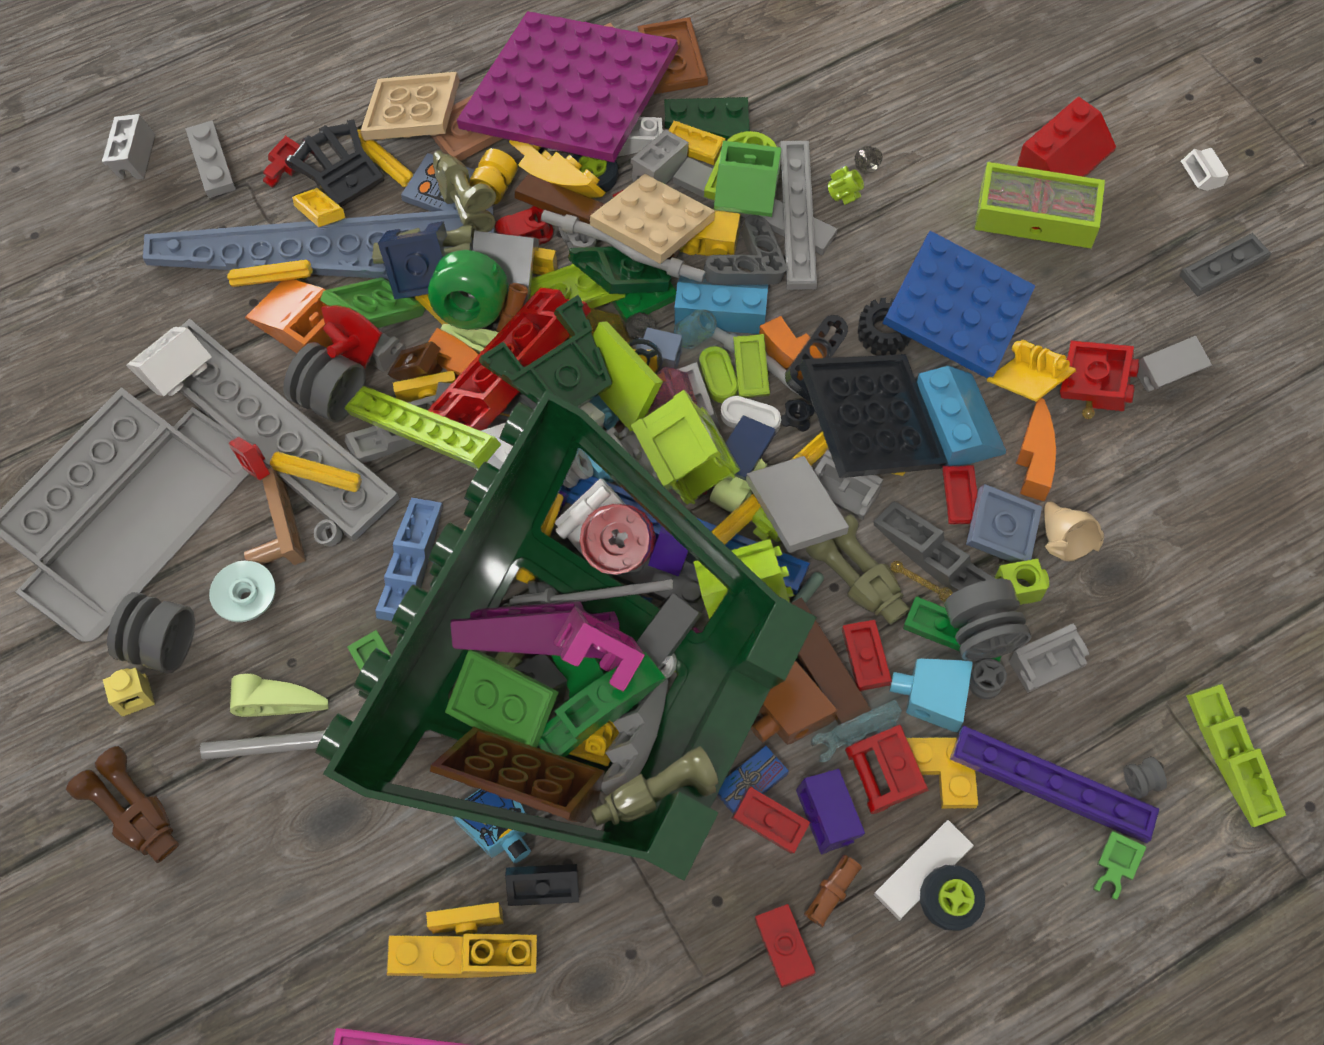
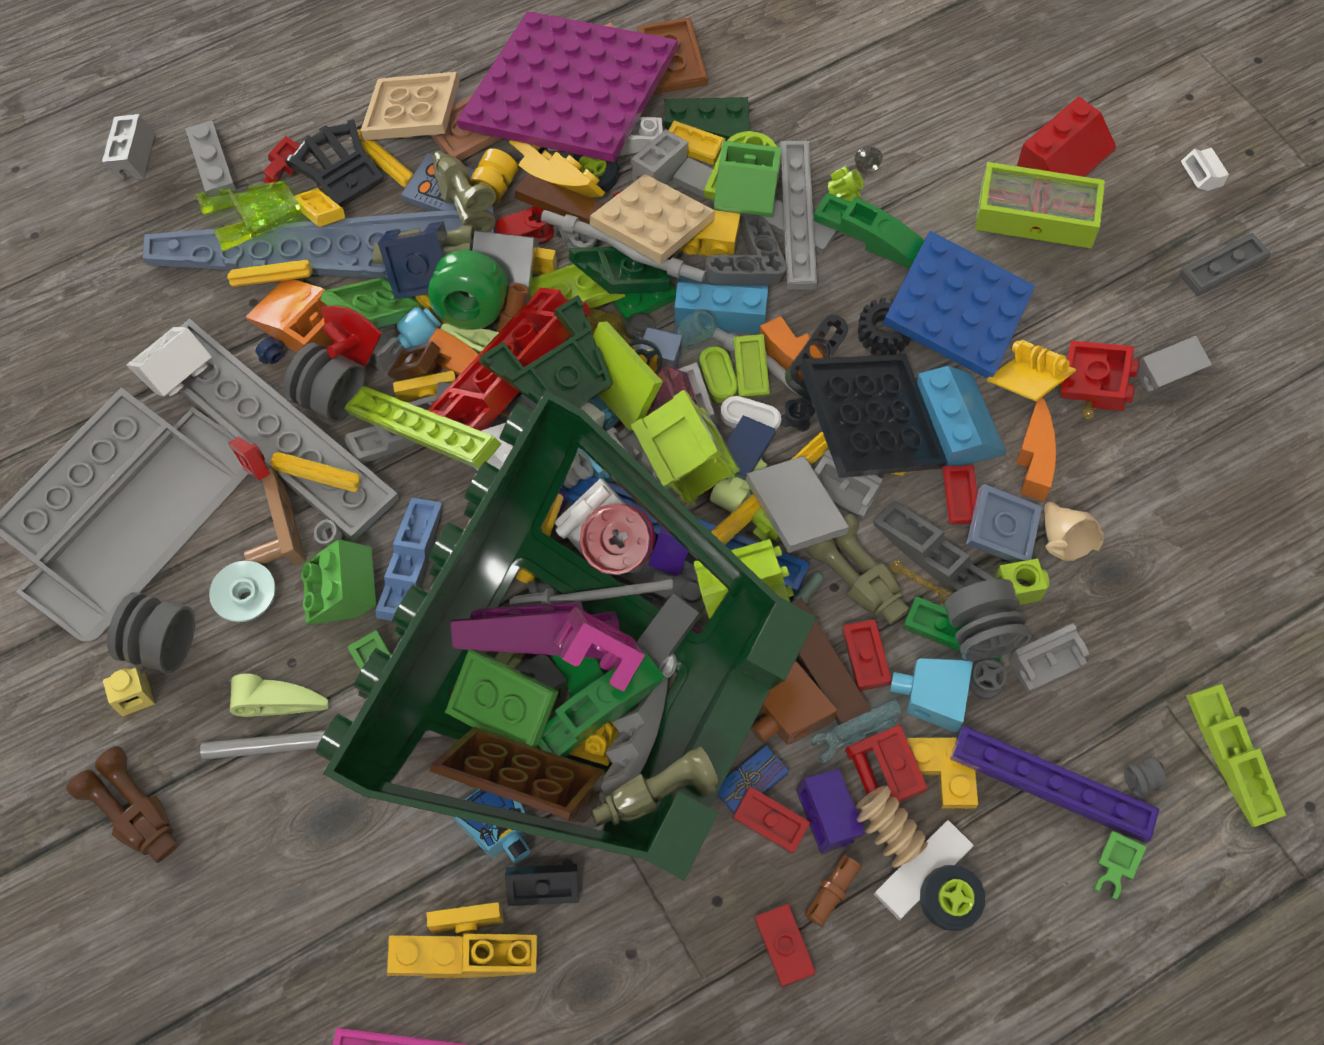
none -> clear neon green wing [195,181,301,252]
none -> dark blue plate [255,336,284,364]
none -> bright green slope [301,539,376,625]
none -> medium azure head [397,307,442,349]
none -> green slope [813,193,924,269]
none -> tan piece [856,786,928,868]

